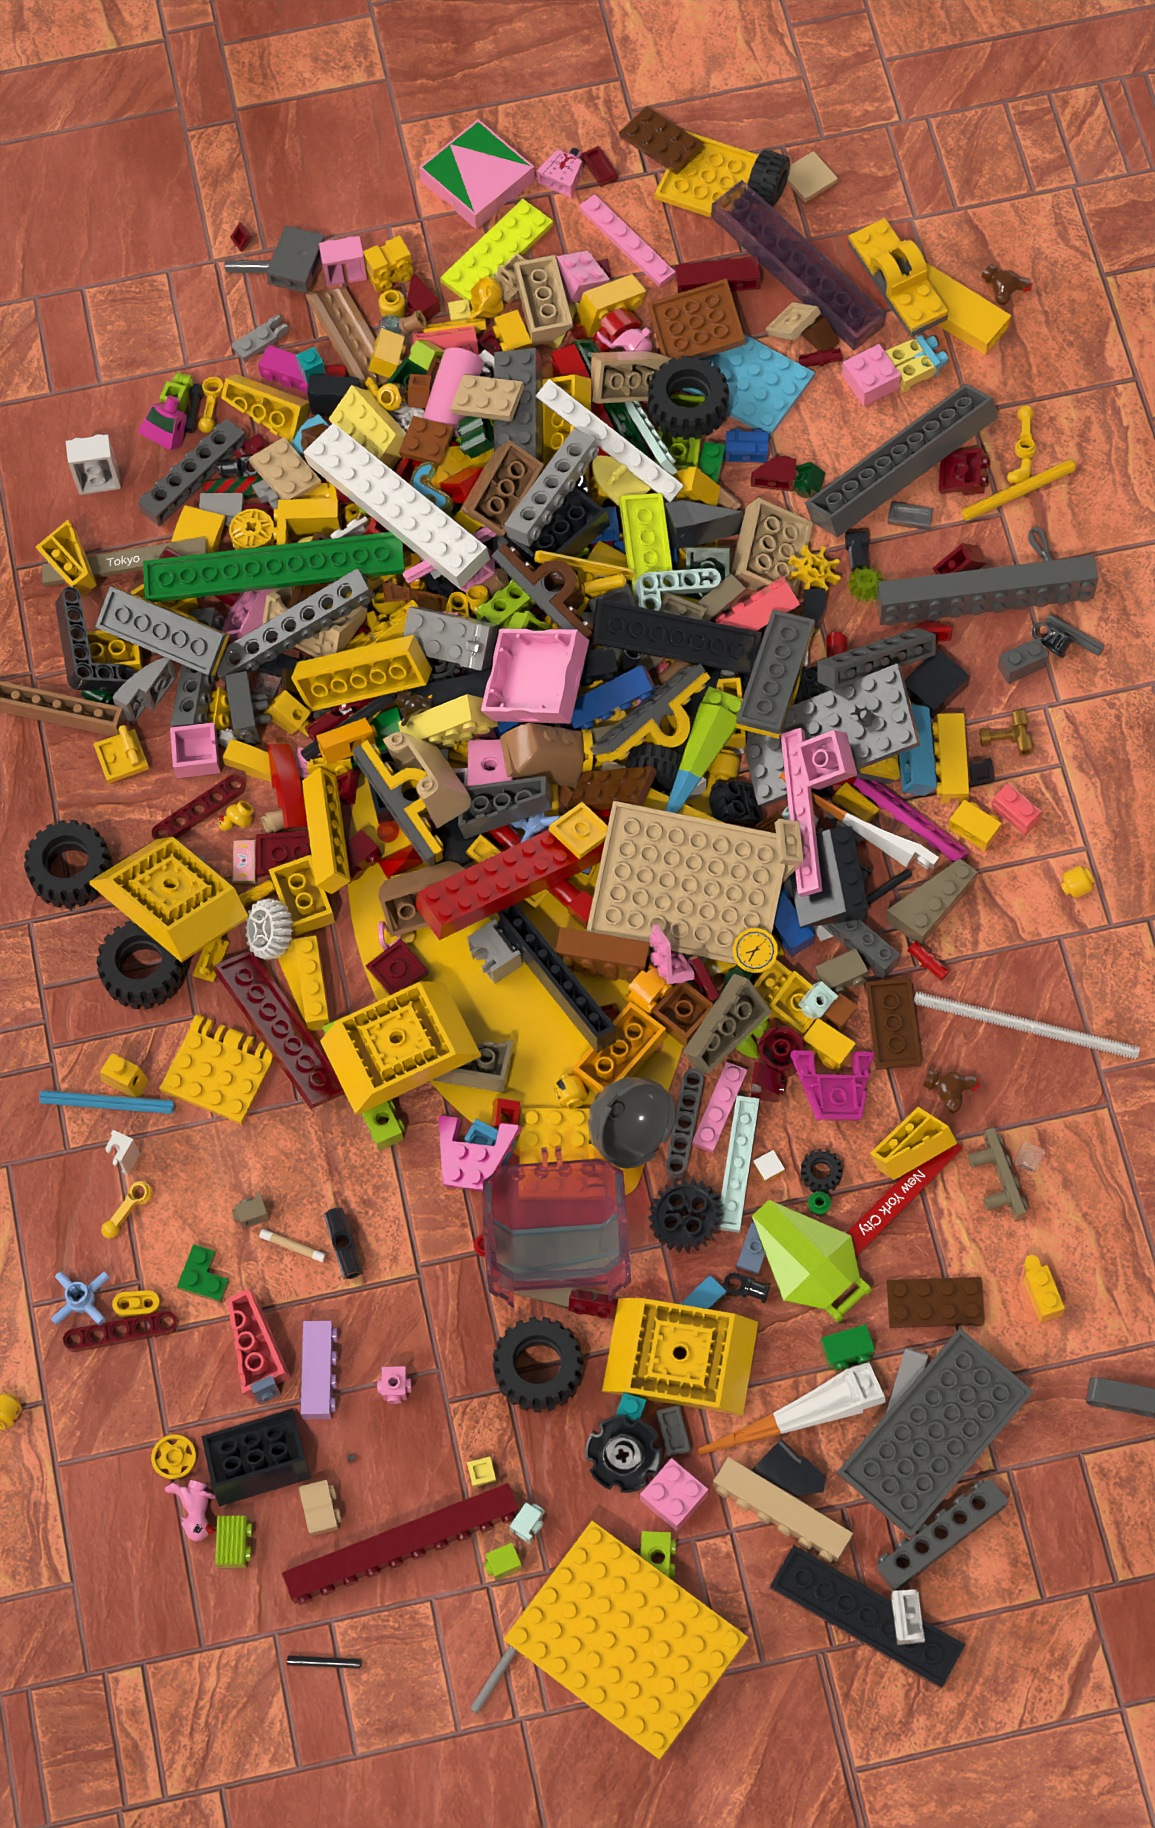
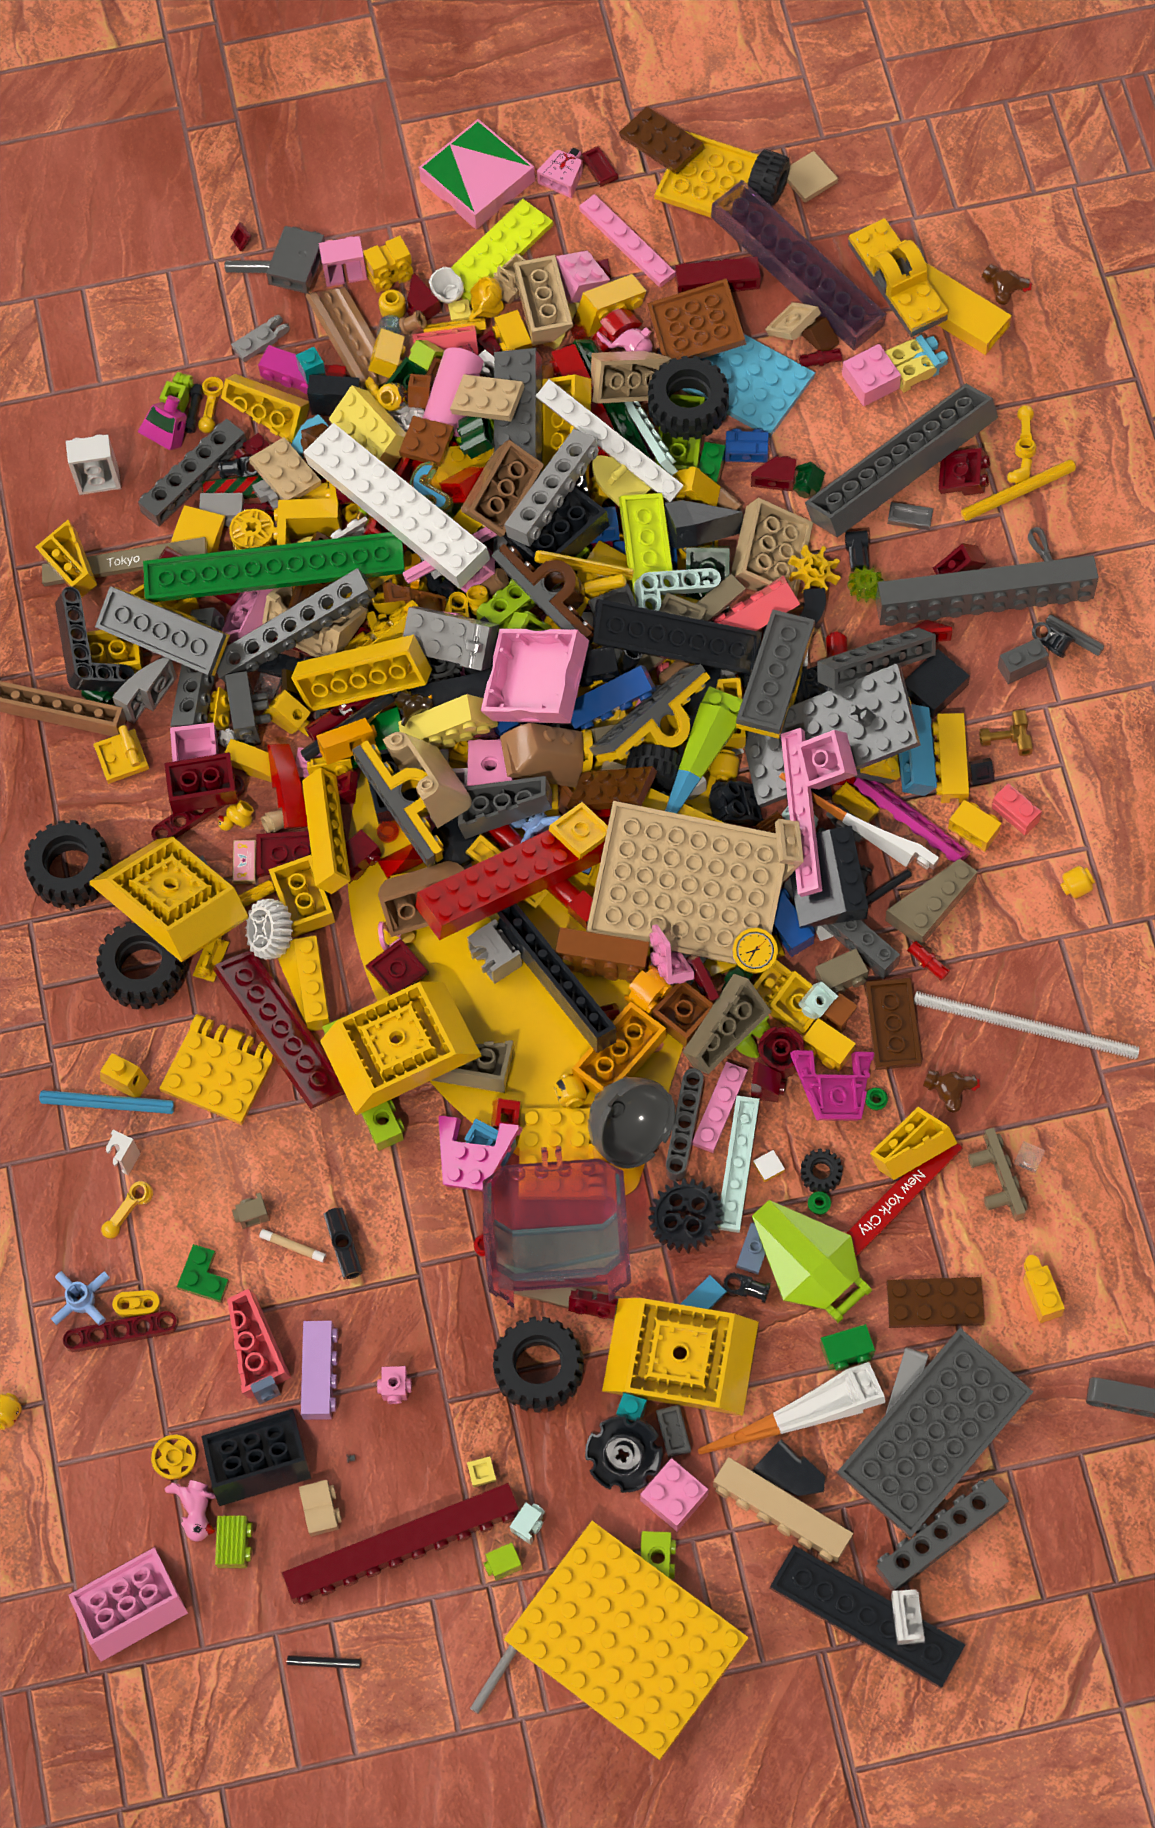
none -> bright pink slope [68,1547,188,1661]
none -> dark red slope [164,752,238,814]
none -> white hair [429,267,464,303]
none -> green plate [865,1088,888,1111]

